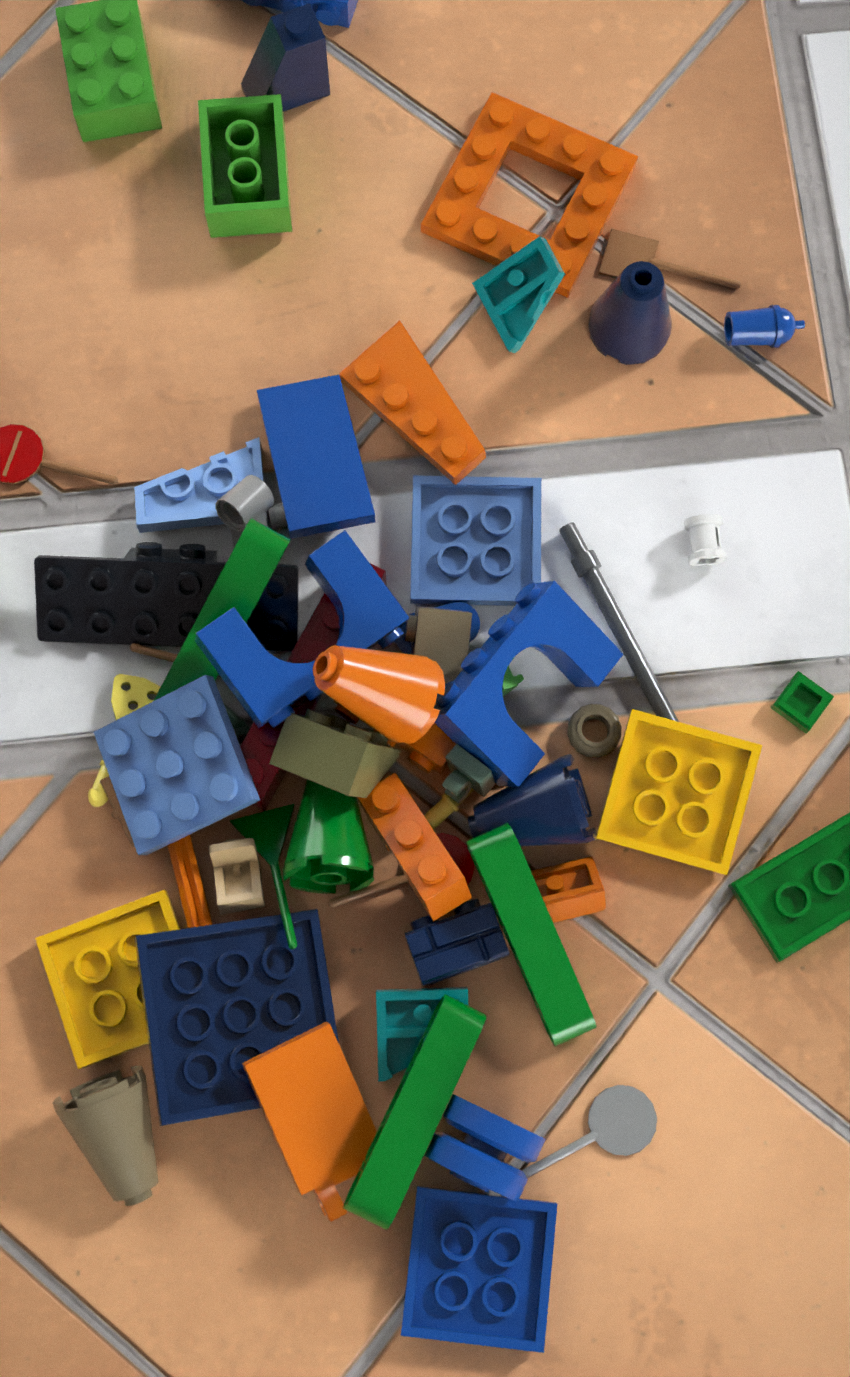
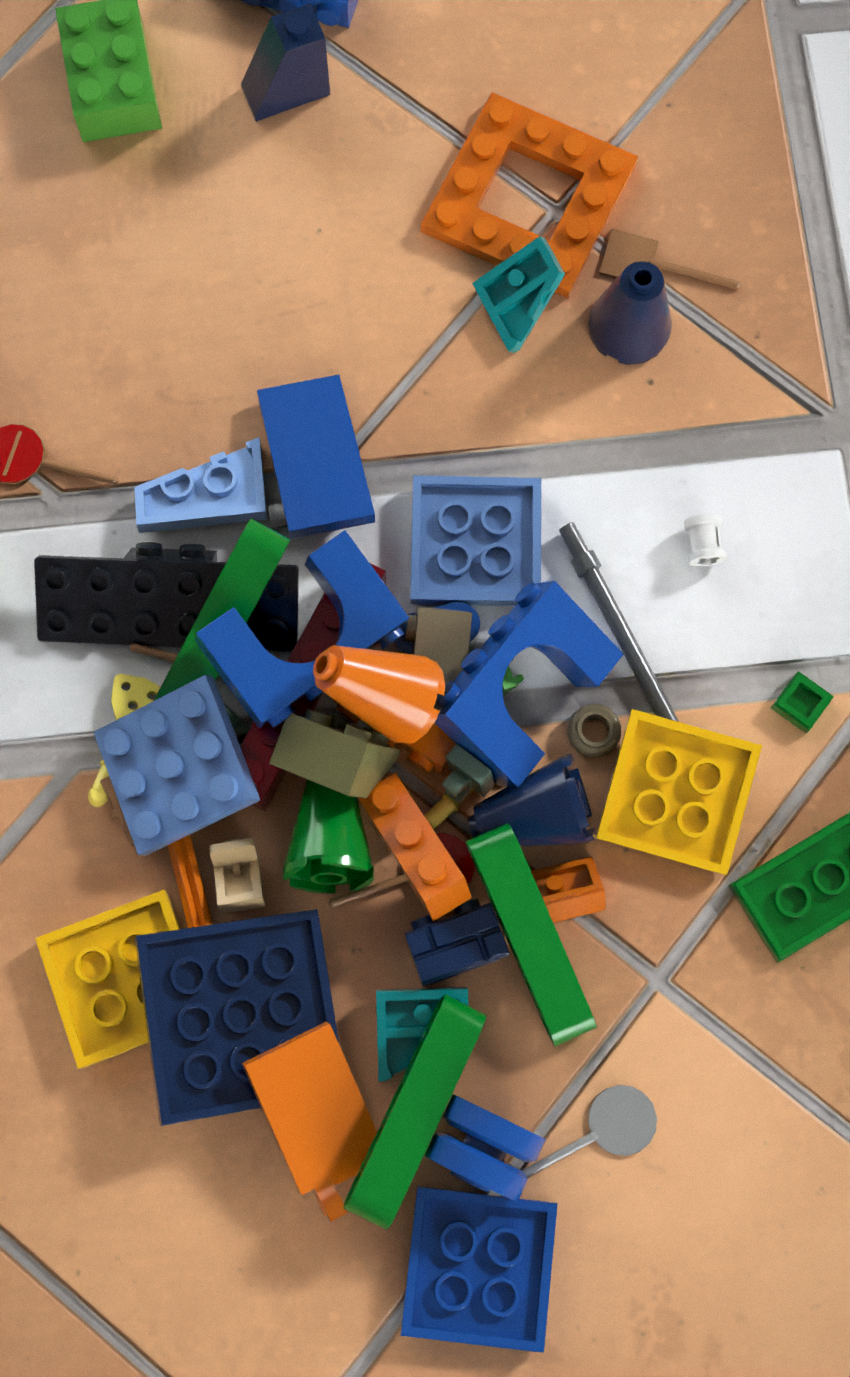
dark tan cone [53,1066,158,1206] -> none
bright green brick [198,94,293,238] -> none
light grey piece [215,475,274,547] -> none
green piece [230,804,297,949] -> none
orange wing [339,320,486,485] -> none
blue piece [724,305,805,348] -> none

